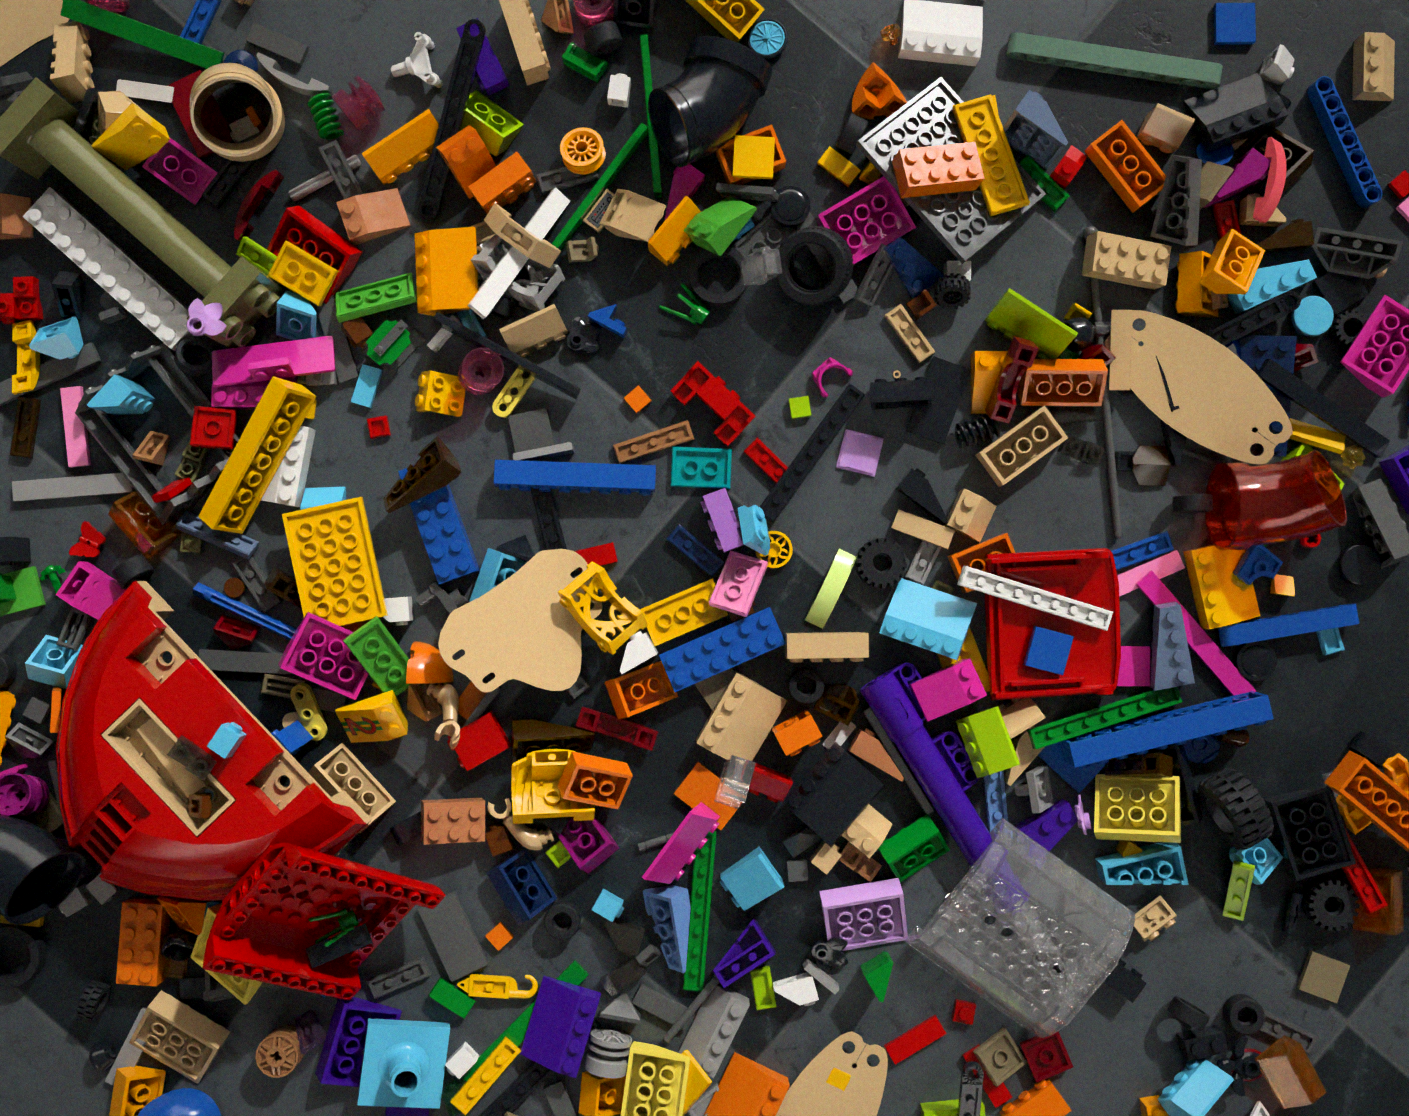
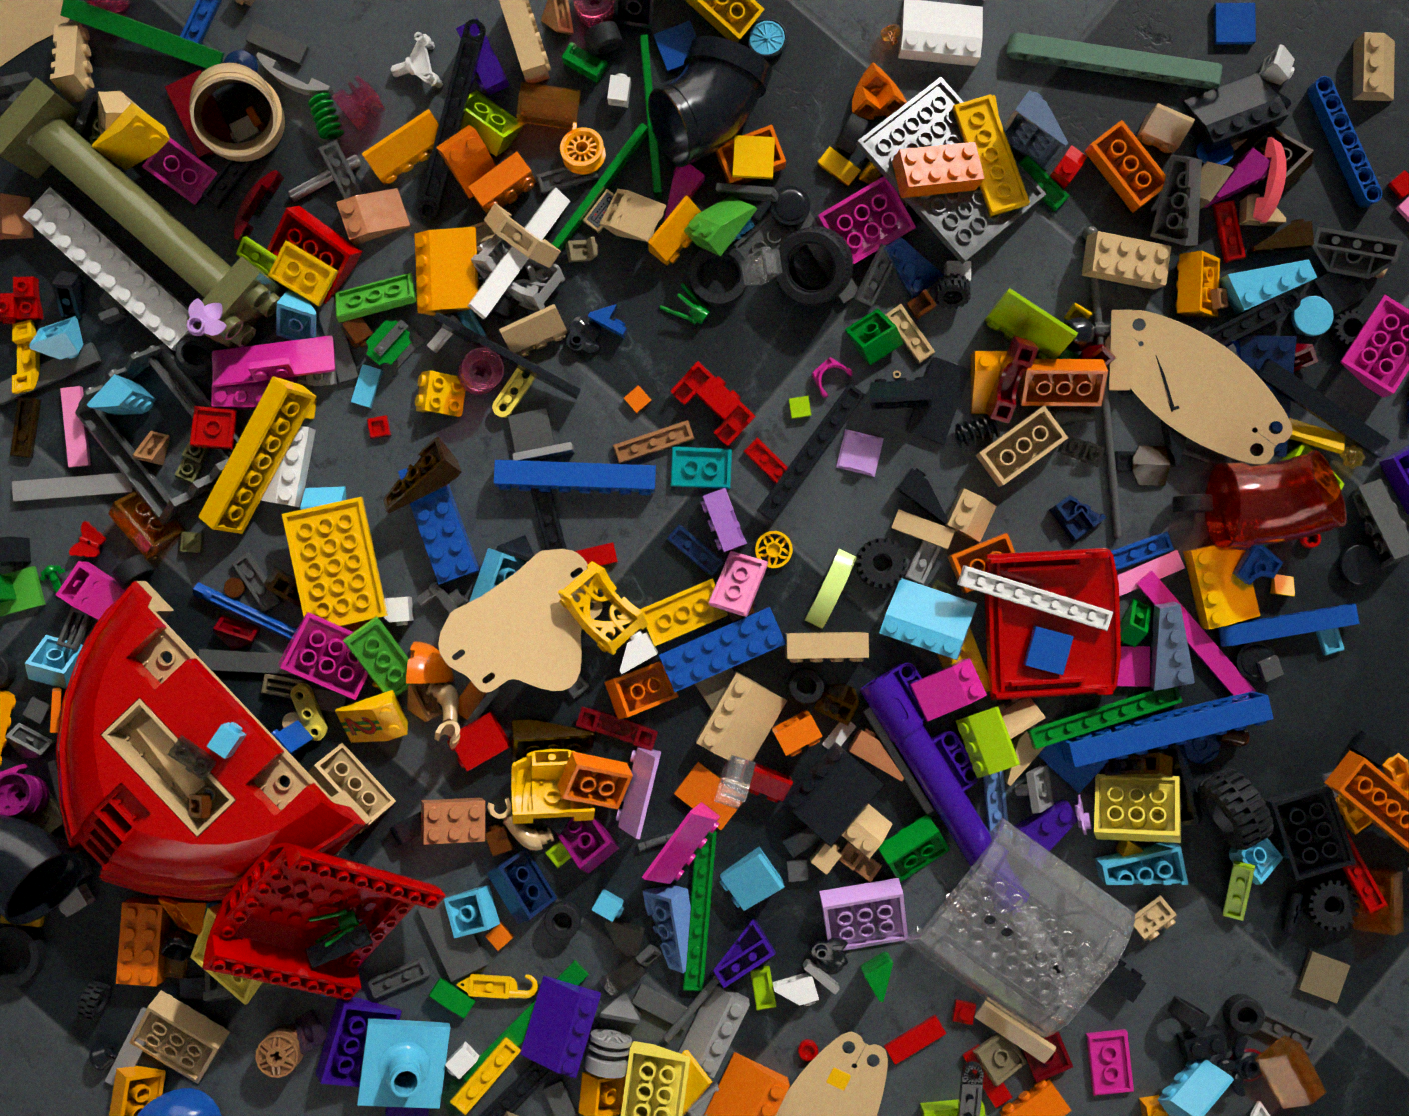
light grey panel [86,873,117,905] -> none
white sticker [116,79,174,103] -> none
red tile [151,477,192,503] -> none
sand blue tile [175,511,259,560] -> none
medium azure slope [738,505,770,555] -> none
light orange slope [1199,229,1265,294] -> none
none -> medium azure slope [444,885,500,938]
none -> clear orange slope [517,82,581,130]
none -> lavender slope [616,747,661,839]
none -> blue tile [653,20,696,73]
none -> red tile [798,1039,818,1062]
none -> green slope [845,309,903,365]
none -> tan tile [974,1000,1056,1064]
none -> dark blue slope [1049,495,1107,542]
none -> dark pink tile [1086,1029,1134,1096]
none -> green slope [1120,598,1152,647]
none -> dark grey tile [1257,655,1284,682]

